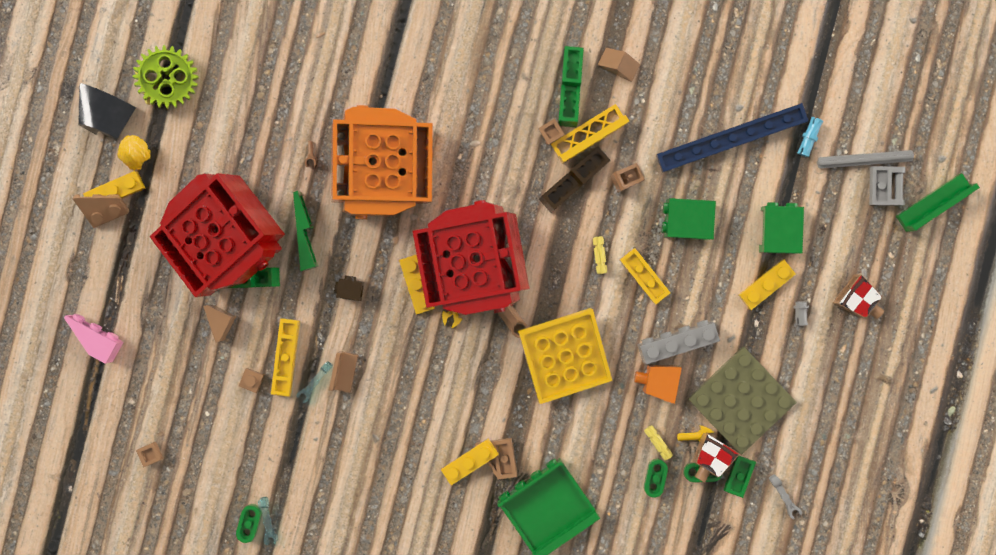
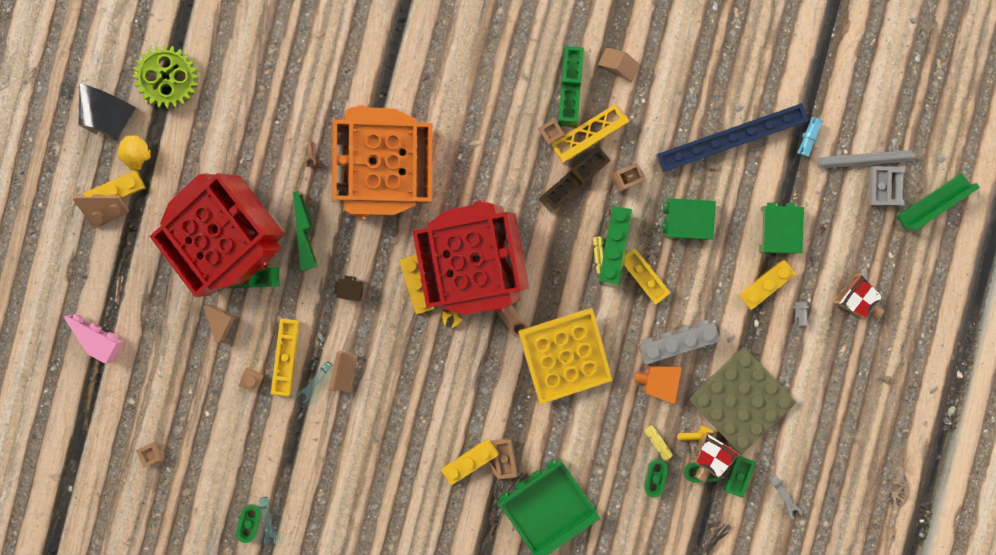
none -> green brick [599,206,633,289]

